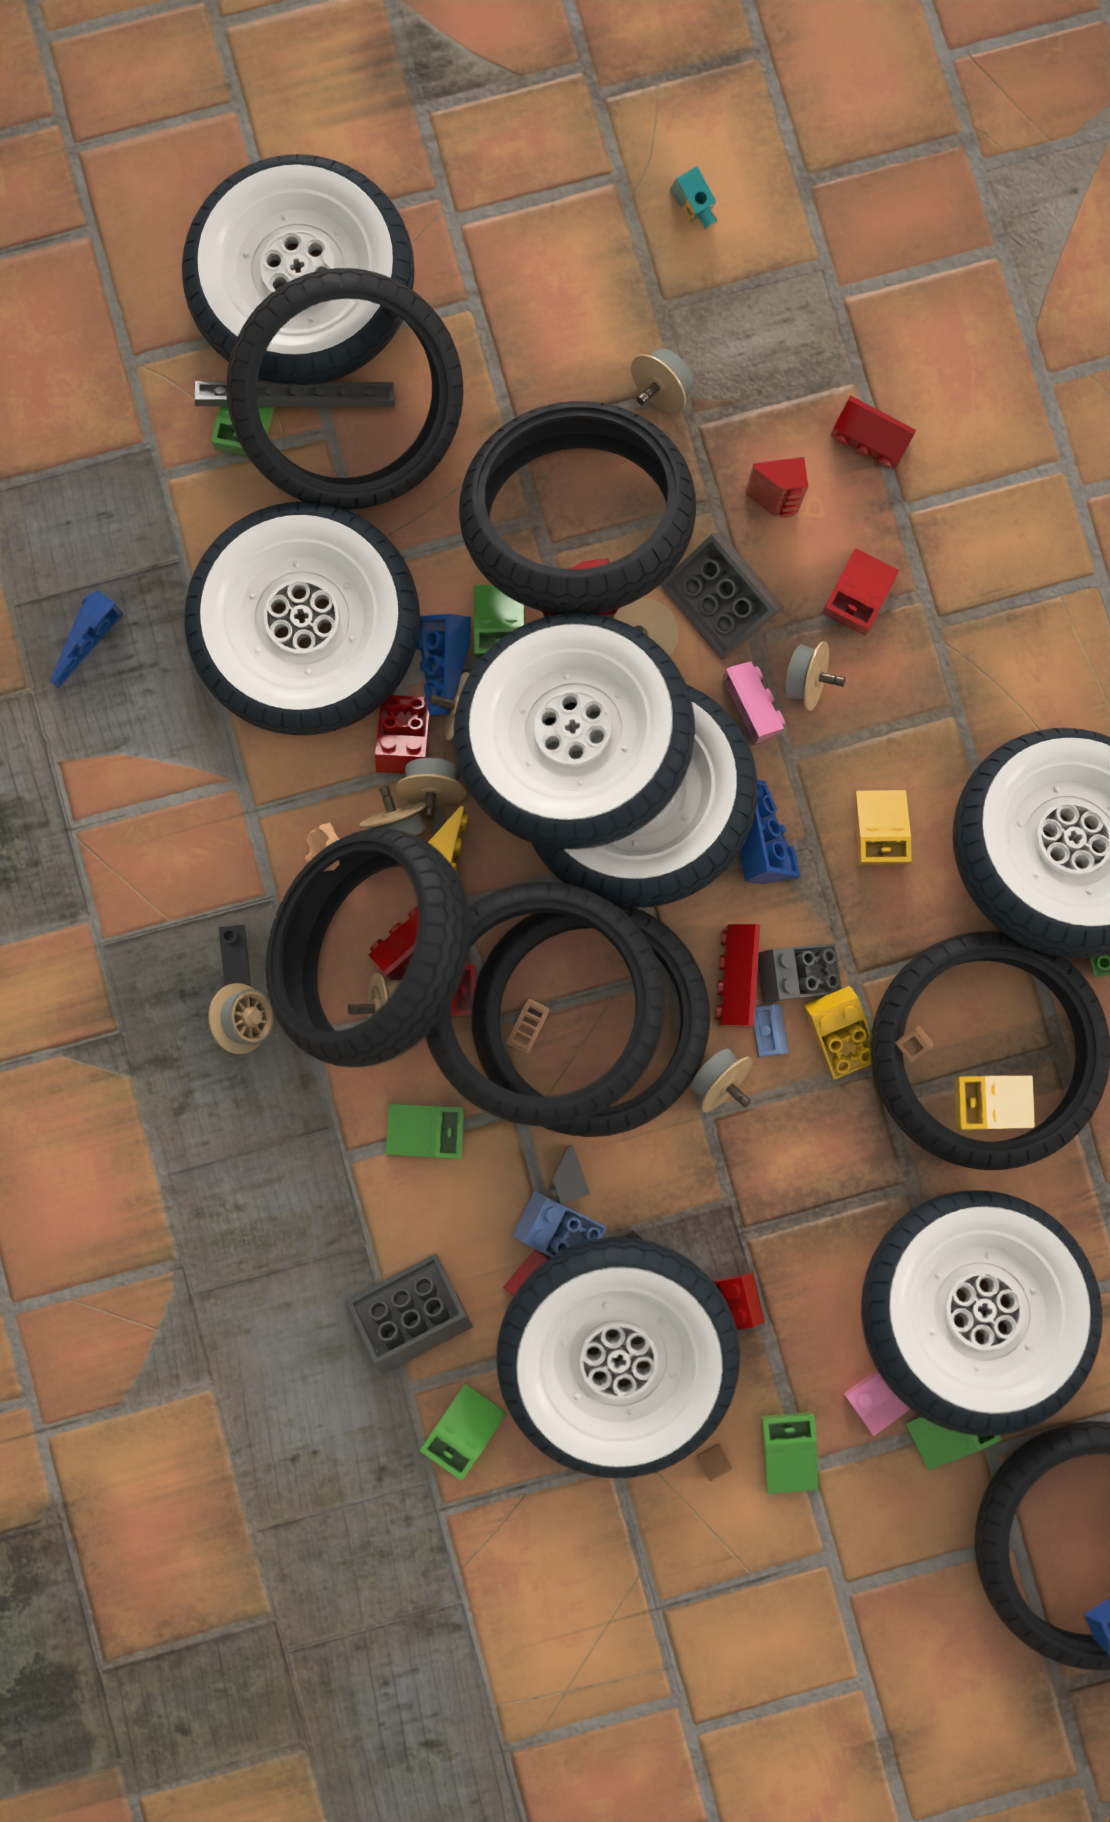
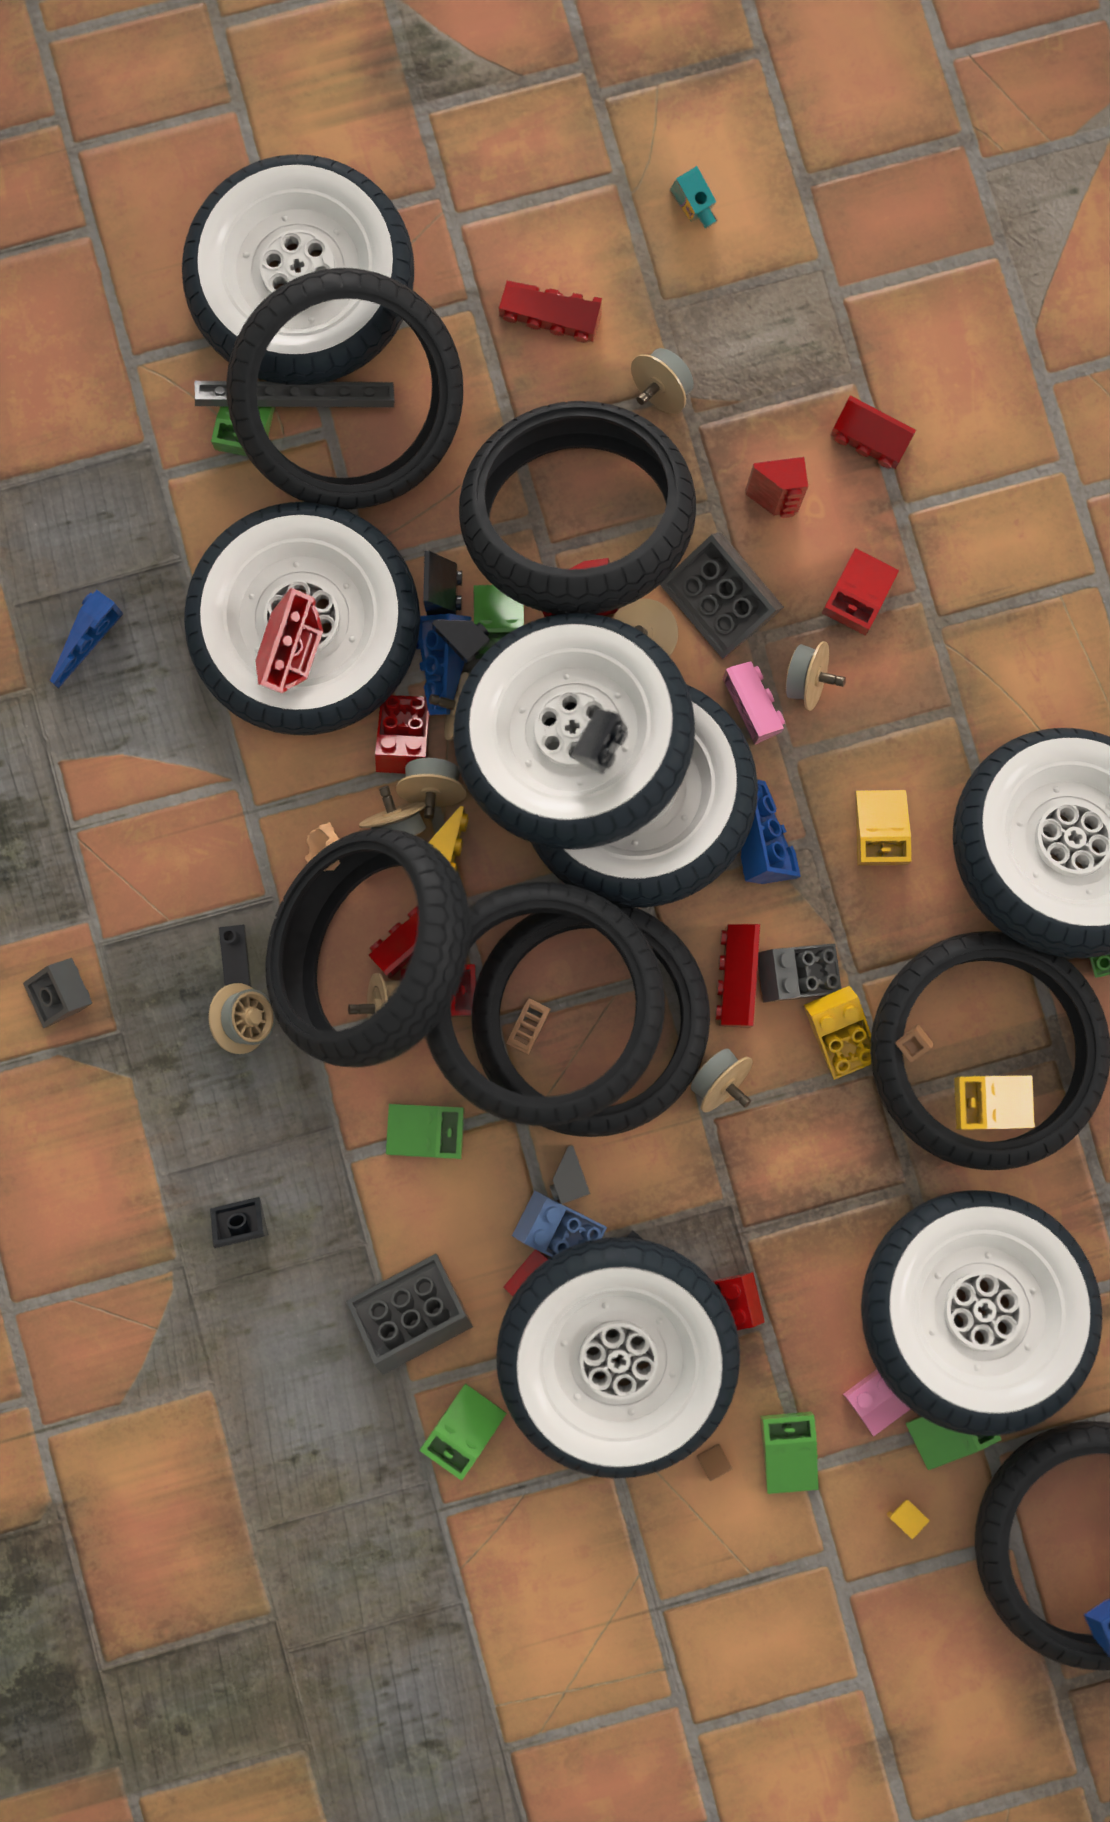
light blue slope [754,1003,789,1057] -> none
none -> dark grey slope [23,958,92,1028]
none -> black slope [210,1197,269,1249]
none -> red wedge [255,588,323,694]
none -> black slope [423,551,462,615]
none -> black slope [432,620,490,664]
none -> red wedge [499,281,602,343]
none -> black slope [572,708,628,774]
none -> yellow panel [887,1499,930,1539]

